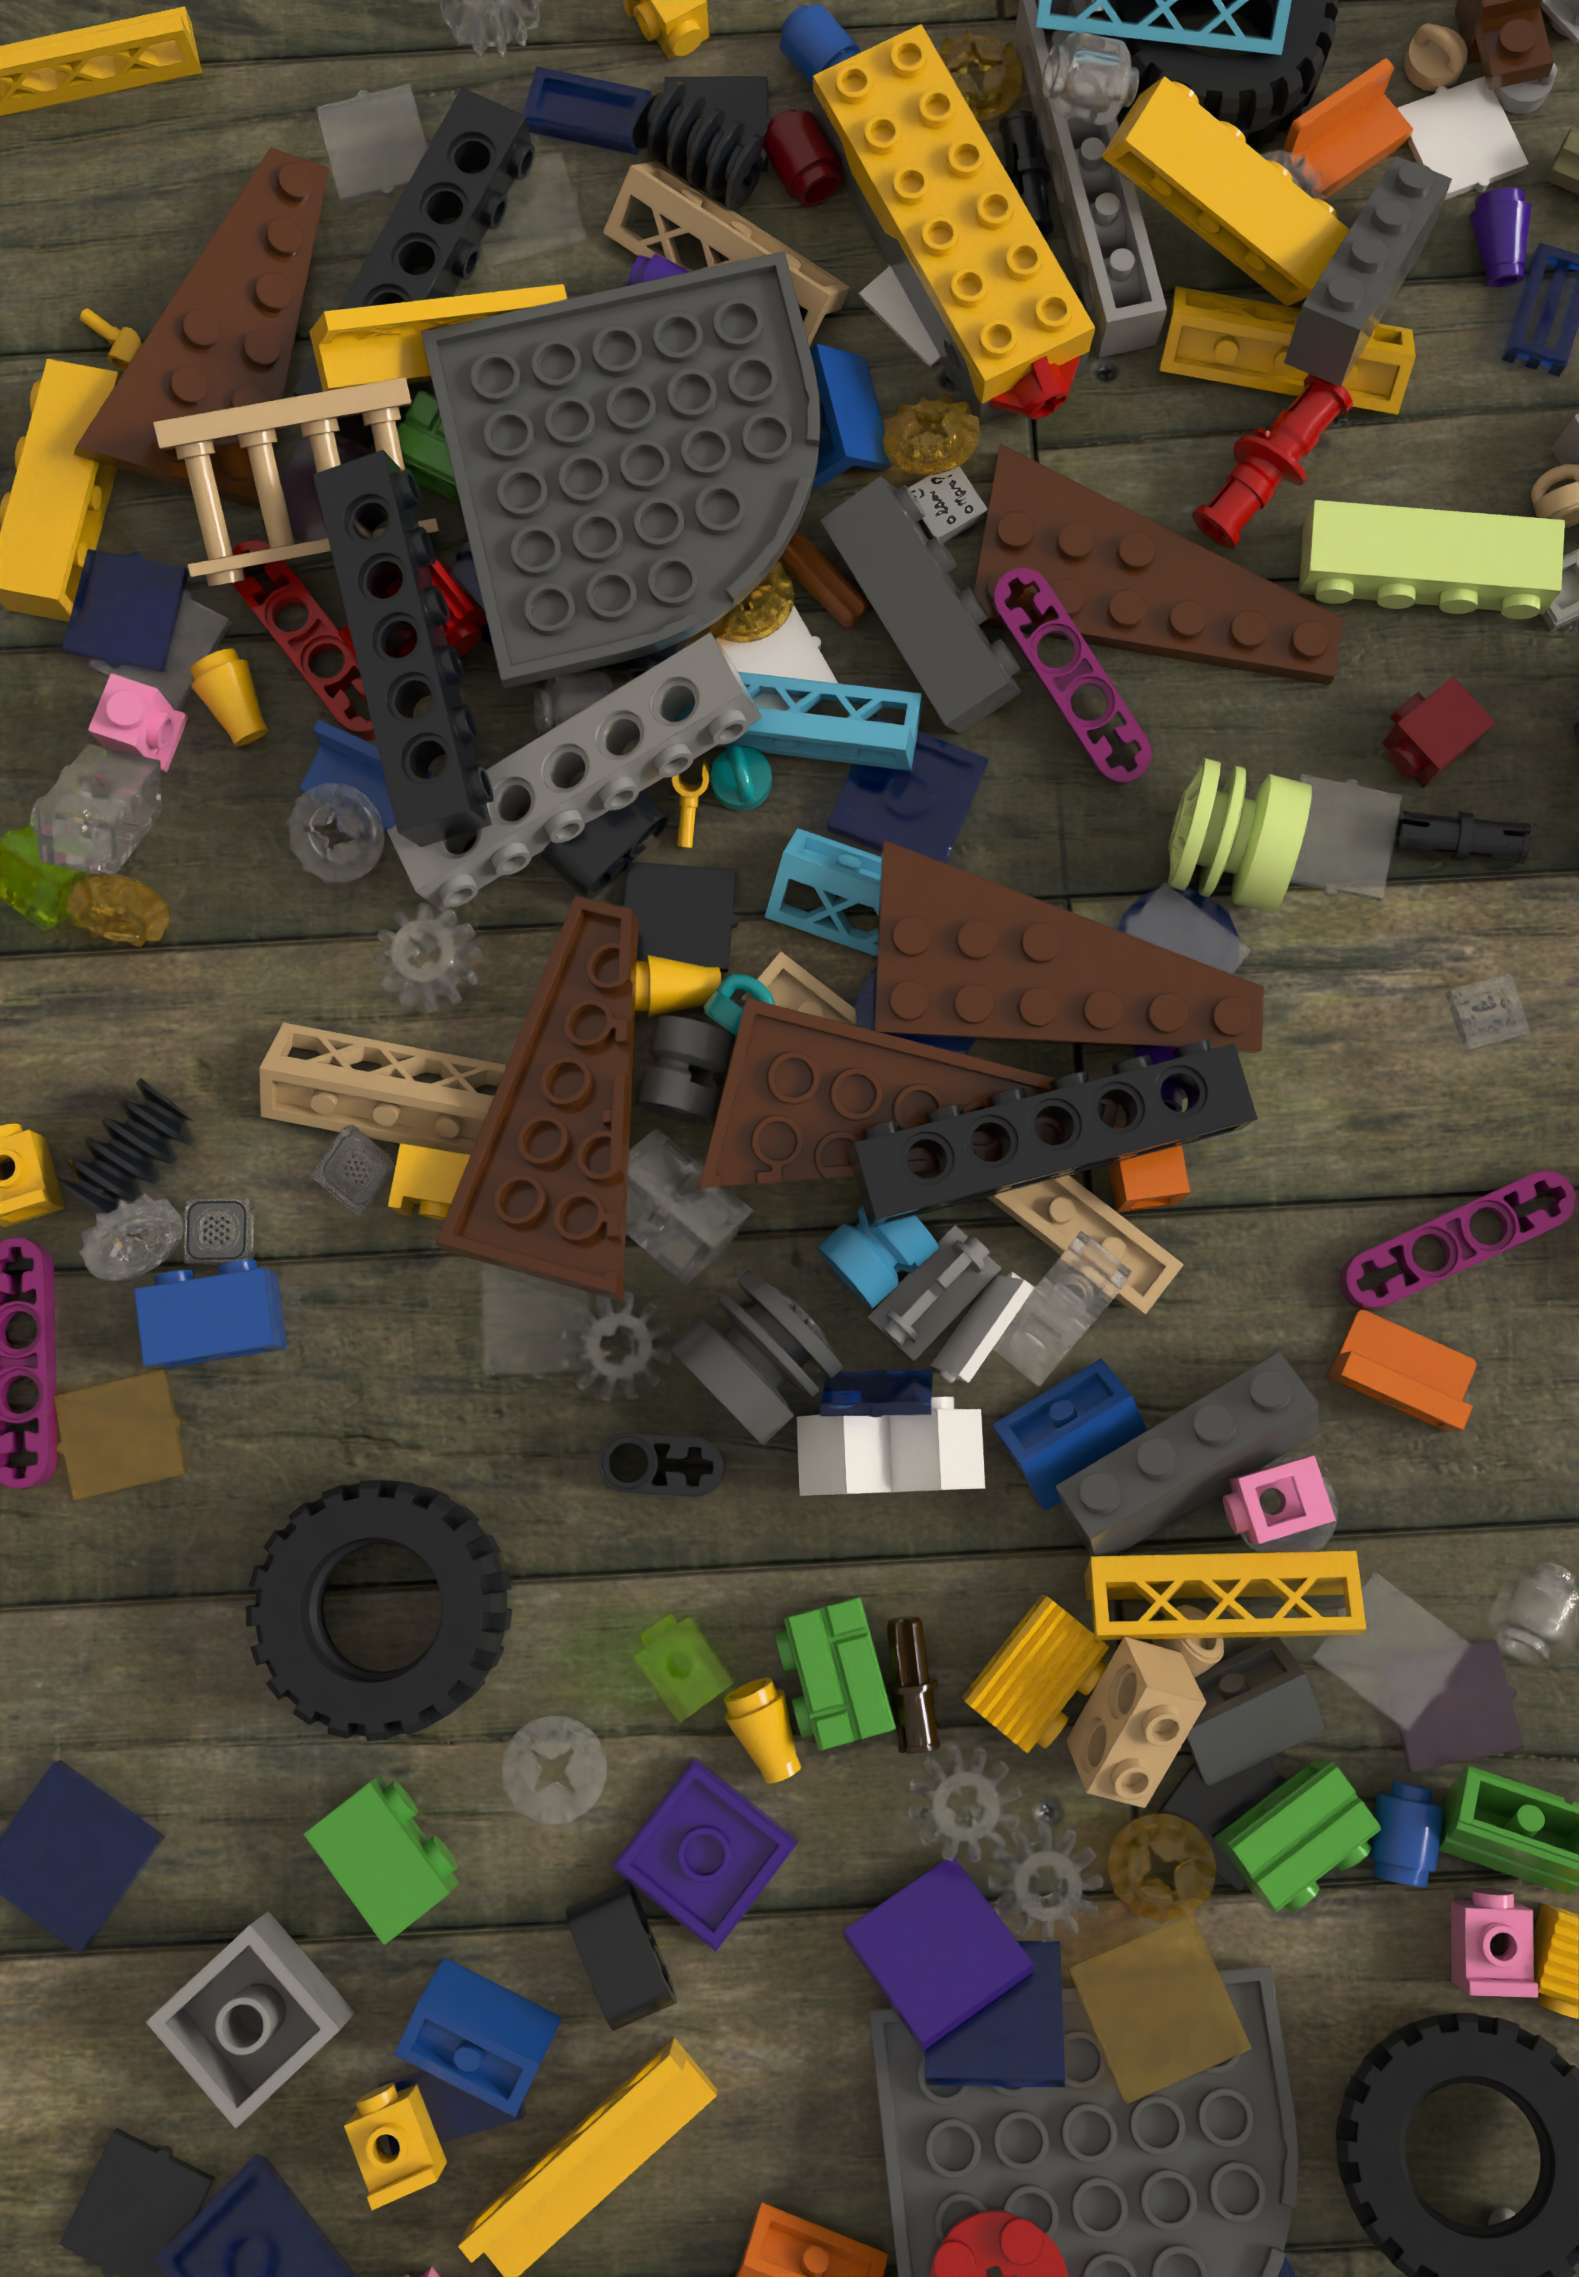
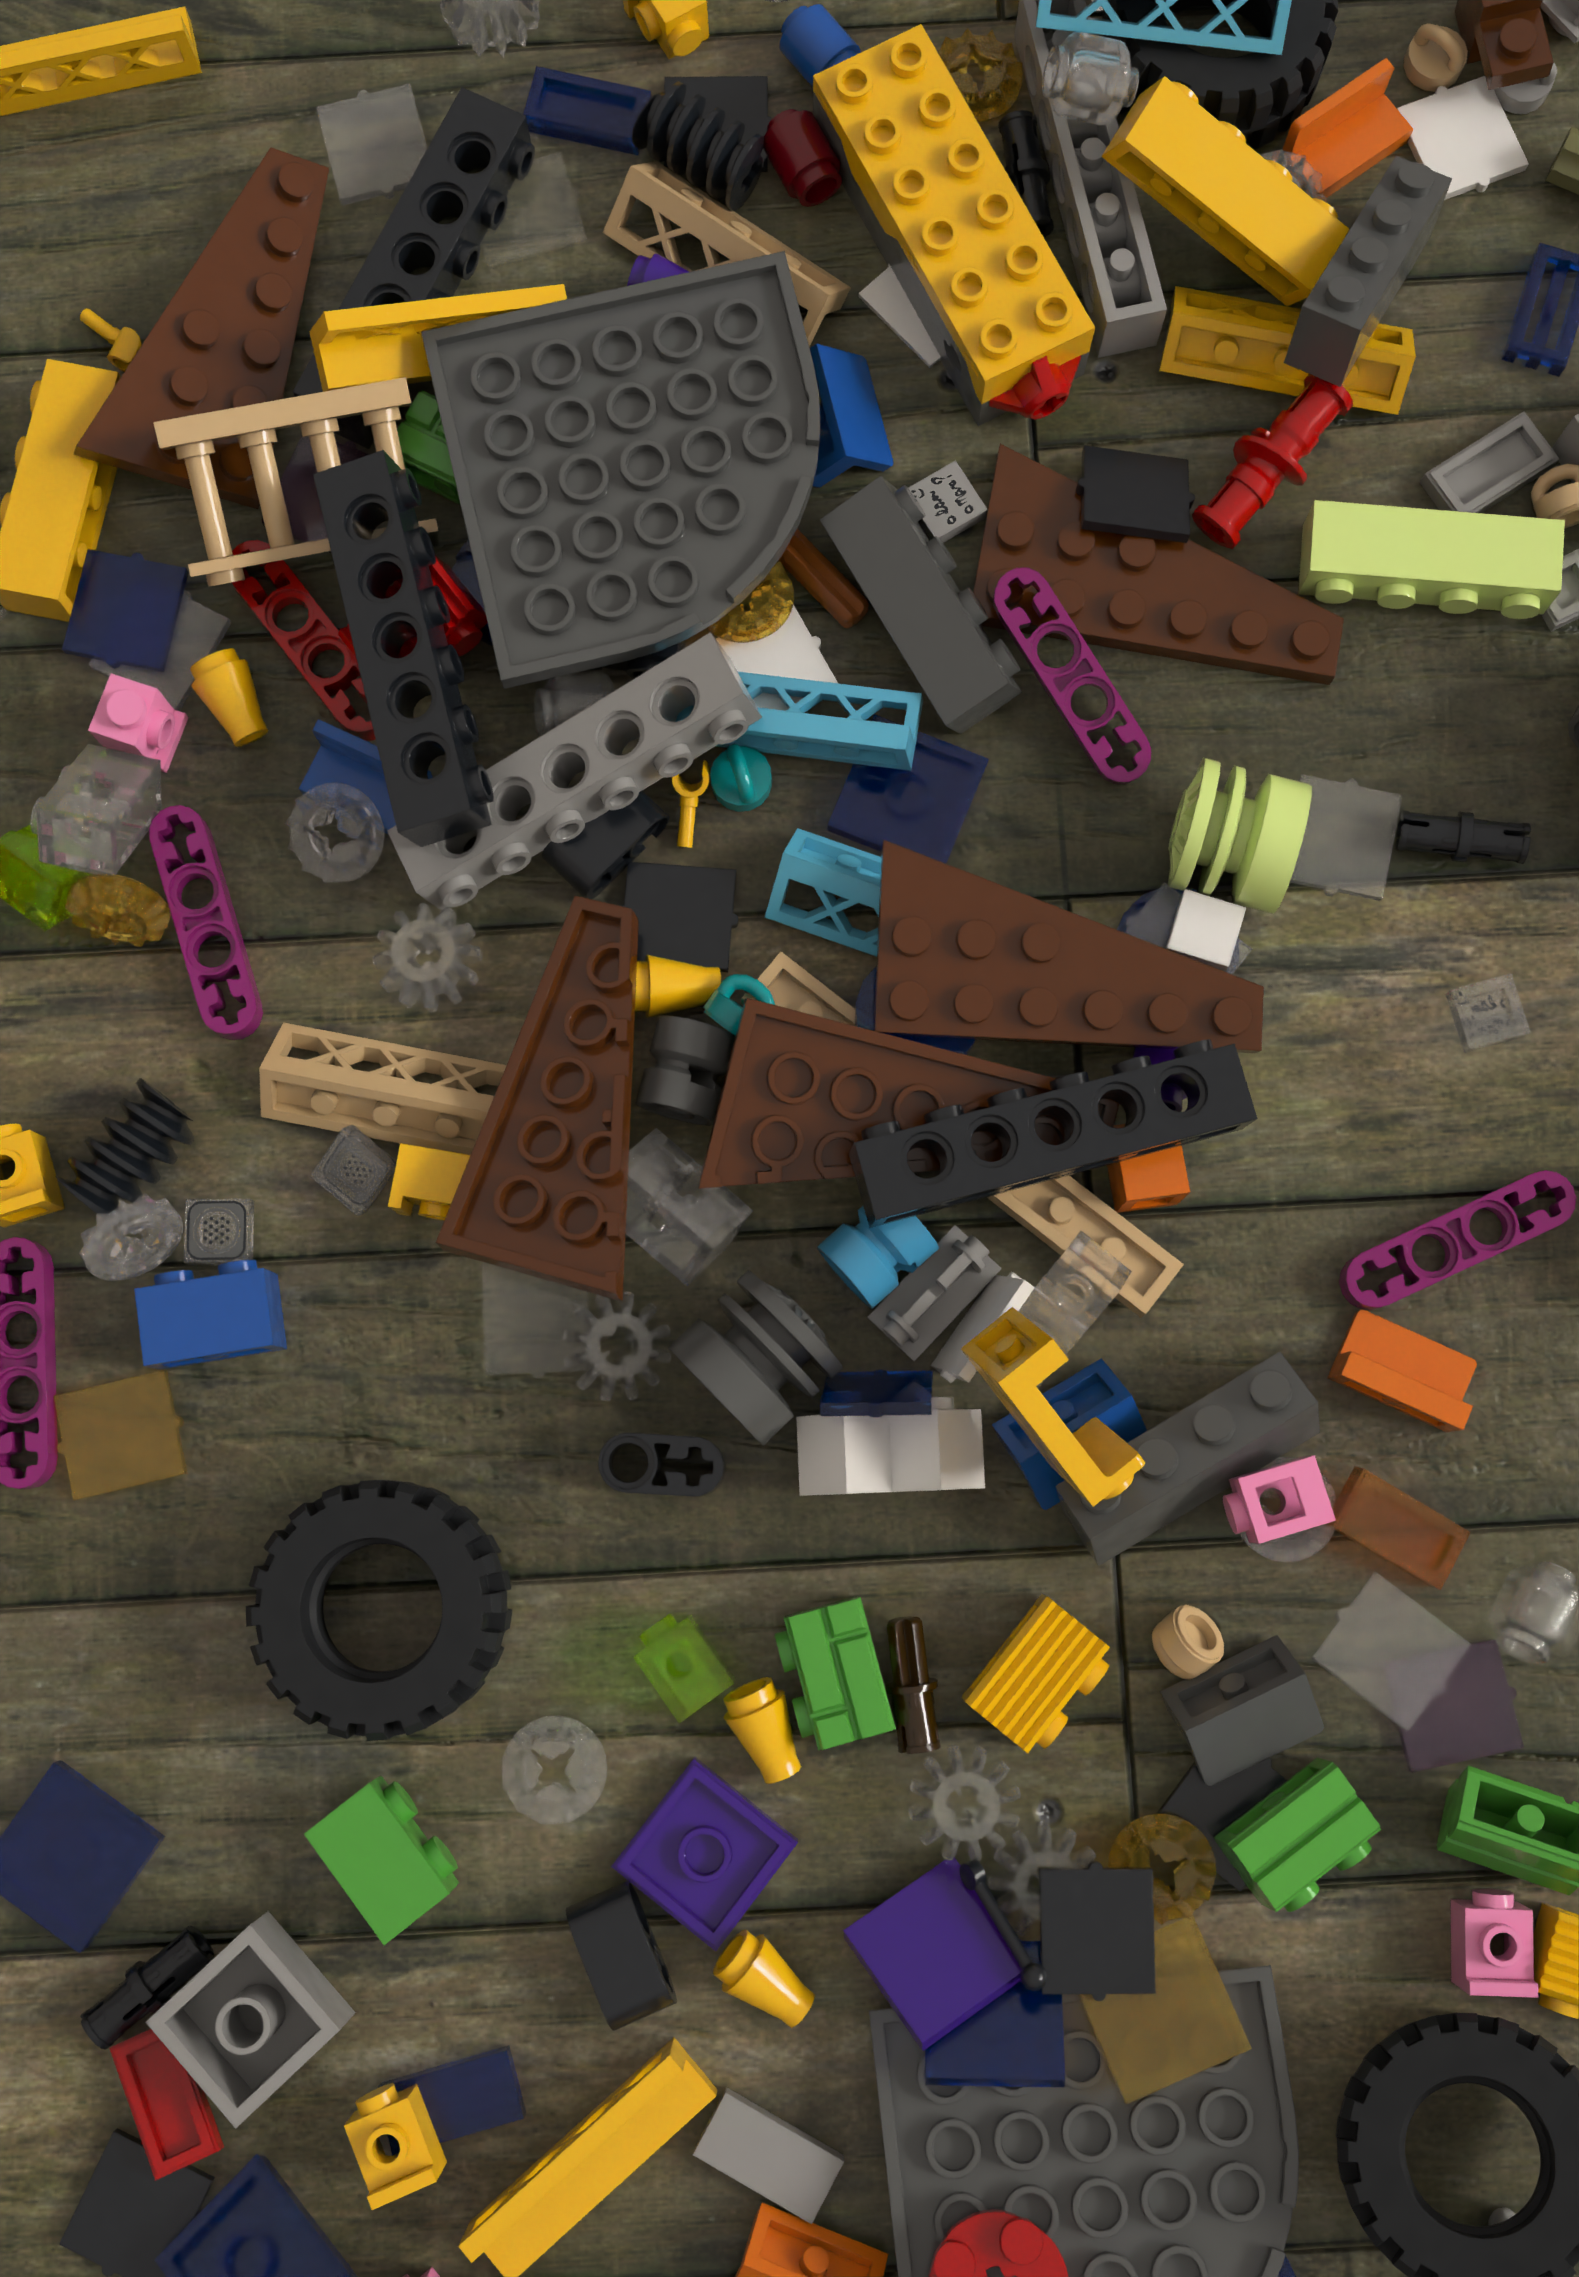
blue panel [394,1959,561,2117] -> none
clear yellow gear [883,393,980,475] -> none
tan brick [1066,1636,1206,1808] -> none
yellow fence [1084,1551,1367,1640] -> none
blue brick [1368,1781,1445,1887] -> none
dark red brick [1382,677,1496,788] -> none
dark purple cone [1469,187,1532,287] -> none
none -> black pin [80,1926,215,2050]
none -> red tile [109,2029,224,2181]
none -> magenta beam [149,805,263,1040]
none -> light grey tile [693,2087,844,2224]
none -> yellow cone [713,1929,815,2028]
none -> black hinge [959,1859,1048,1991]
none -> yellow panel [961,1307,1145,1507]
none -> black piece [1039,1861,1156,2001]
none -> black piece [1075,445,1195,543]
none -> white tile [1165,889,1246,971]
none -> clear orange tile [1325,1466,1471,1590]
none -> light grey tile [1419,411,1559,513]

